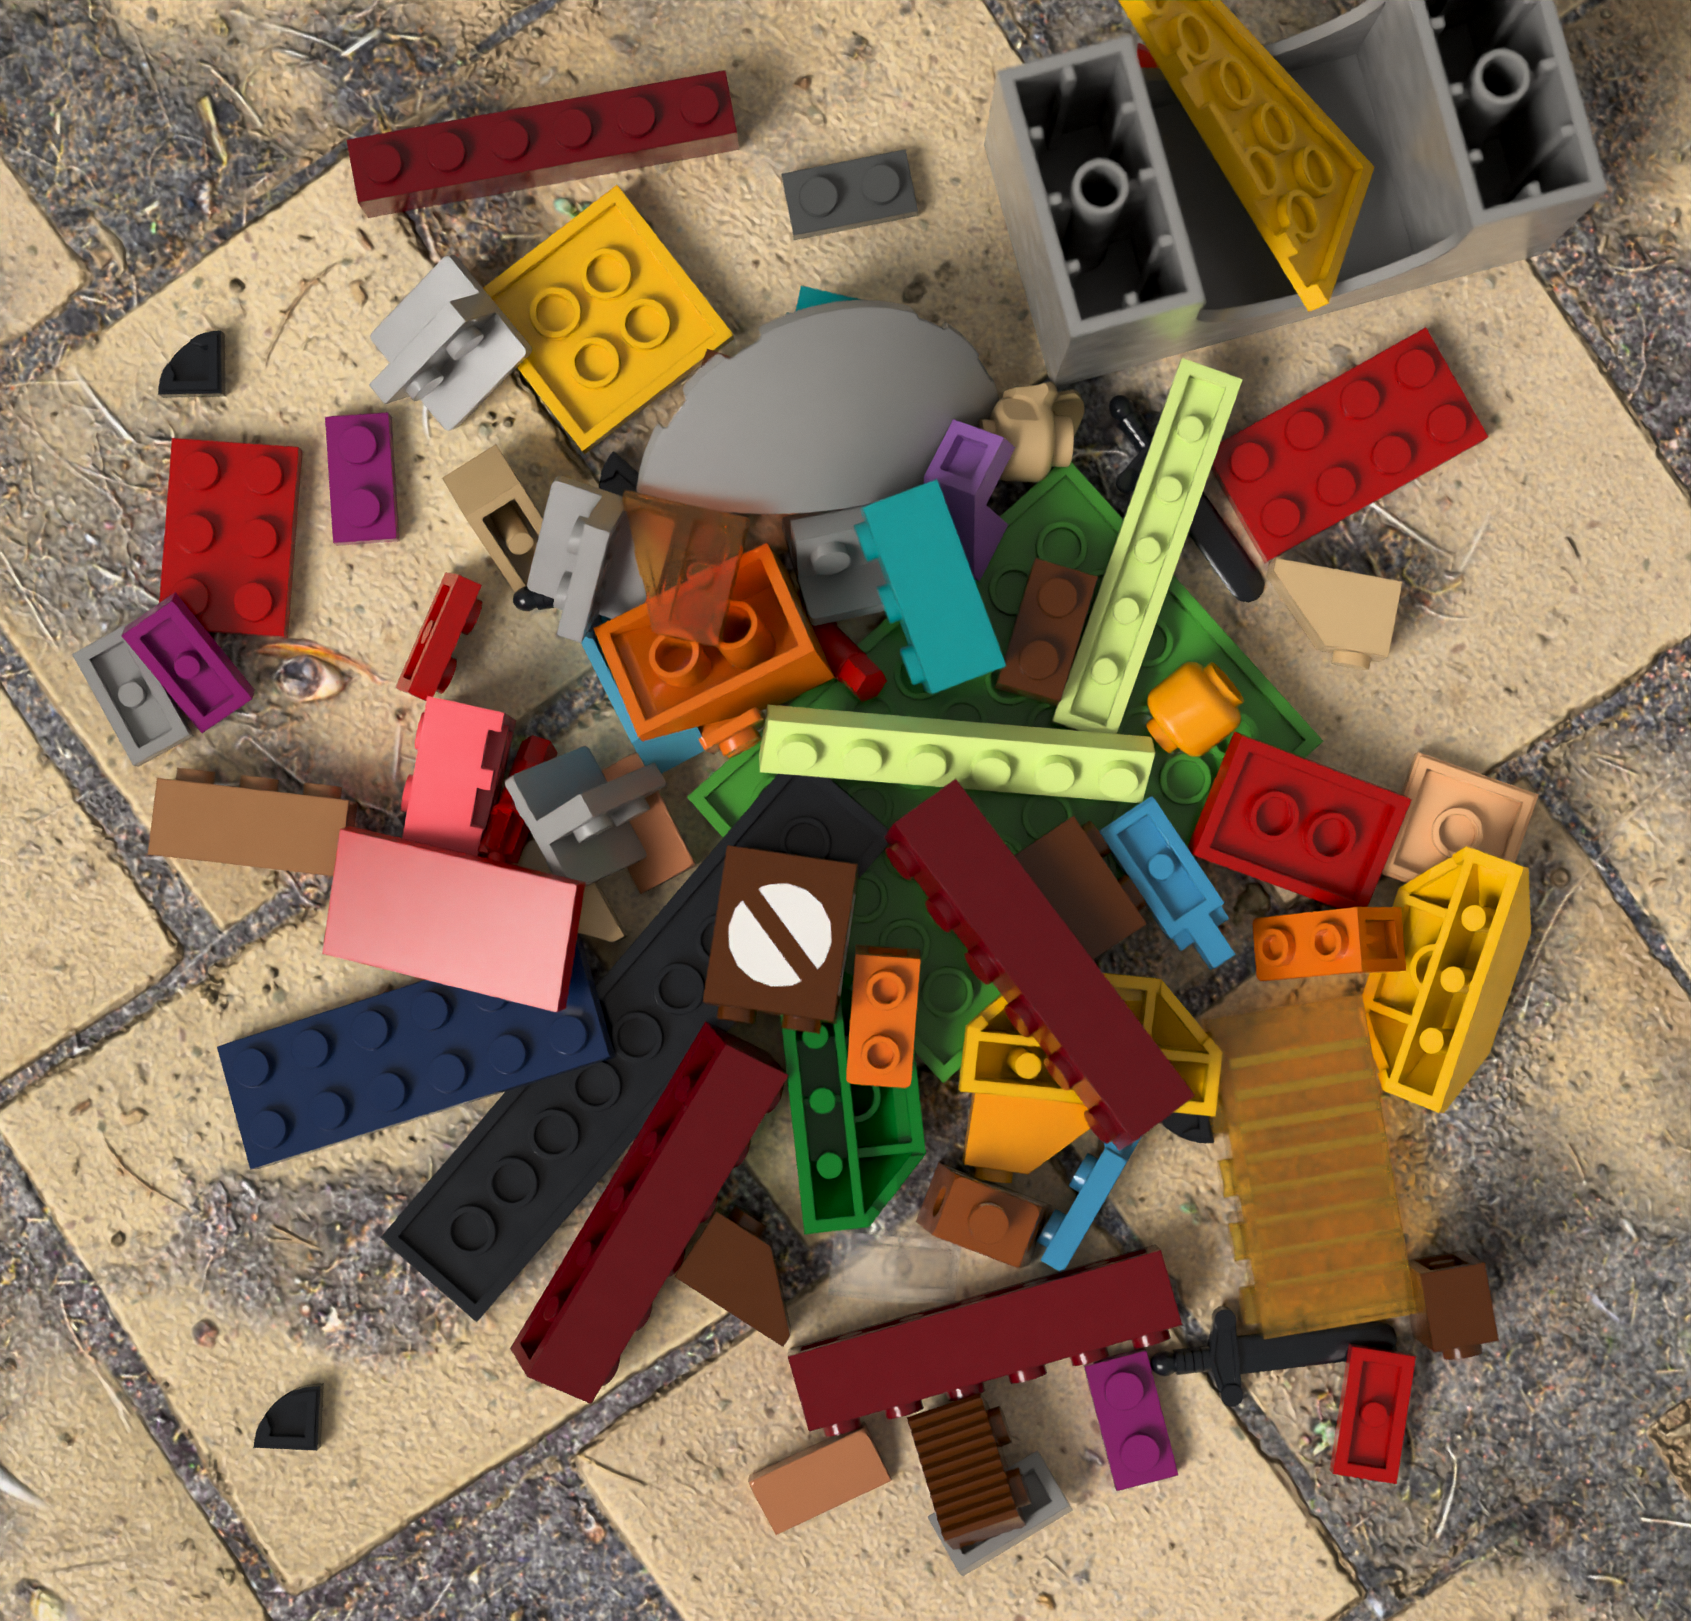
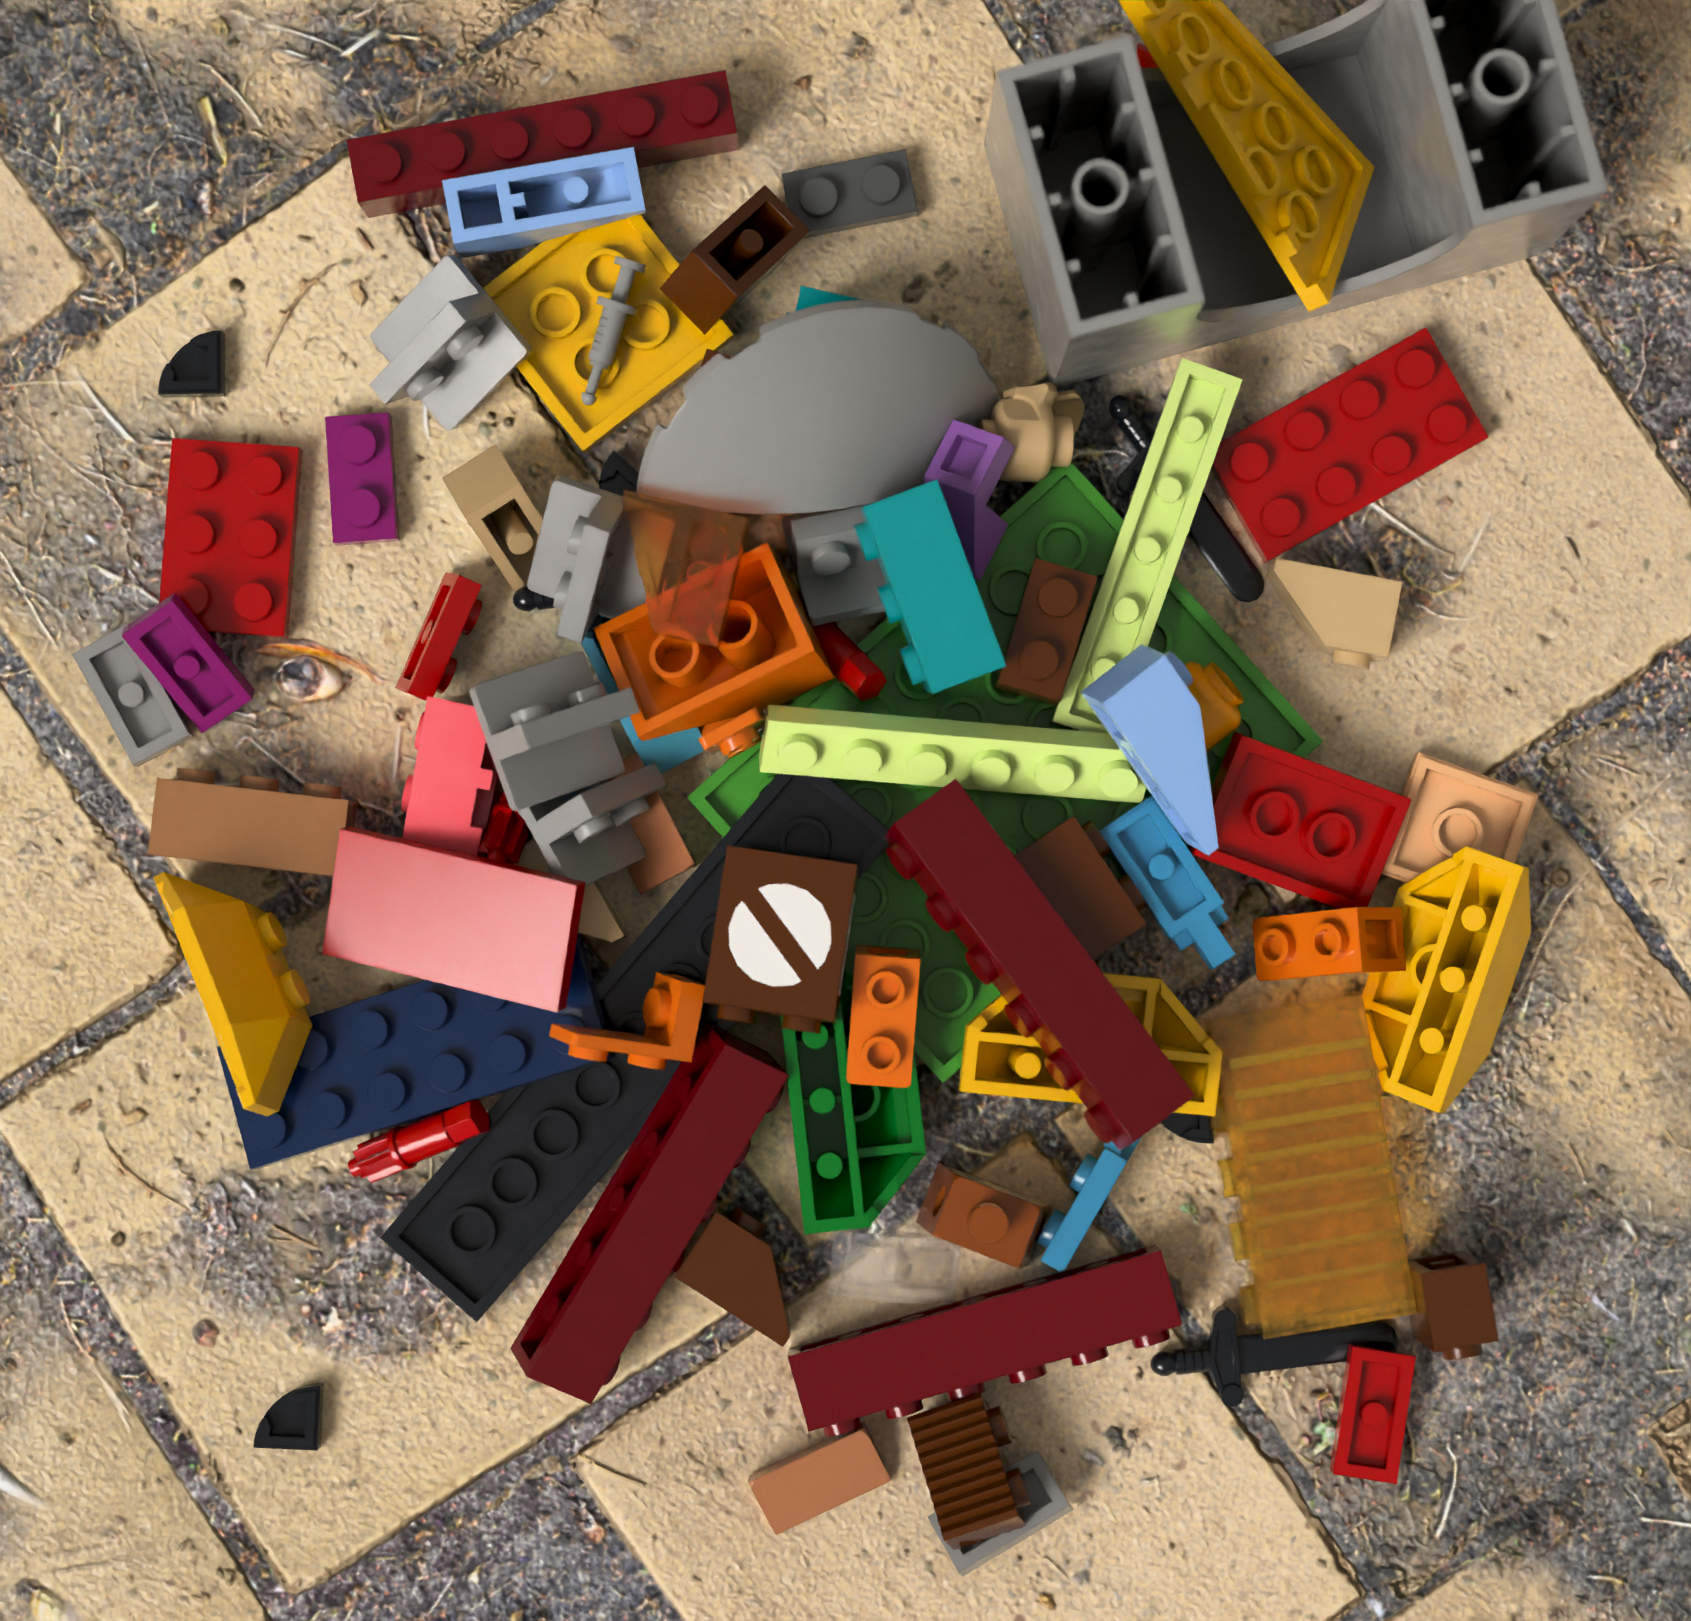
light orange slope [962,1093,1091,1183] -> none
magenta plate [1083,1348,1178,1491] -> none
none -> yellow wedge [153,872,312,1117]
none -> red piece [348,1100,490,1183]
none -> light blue slope [442,147,646,259]
none -> light grey bracket [469,652,640,811]
none -> orange bracket [549,972,705,1070]
none -> light grey piece [581,256,646,406]
none -> reddish brown brick [659,185,810,335]
none -> light blue slope [1081,644,1219,856]

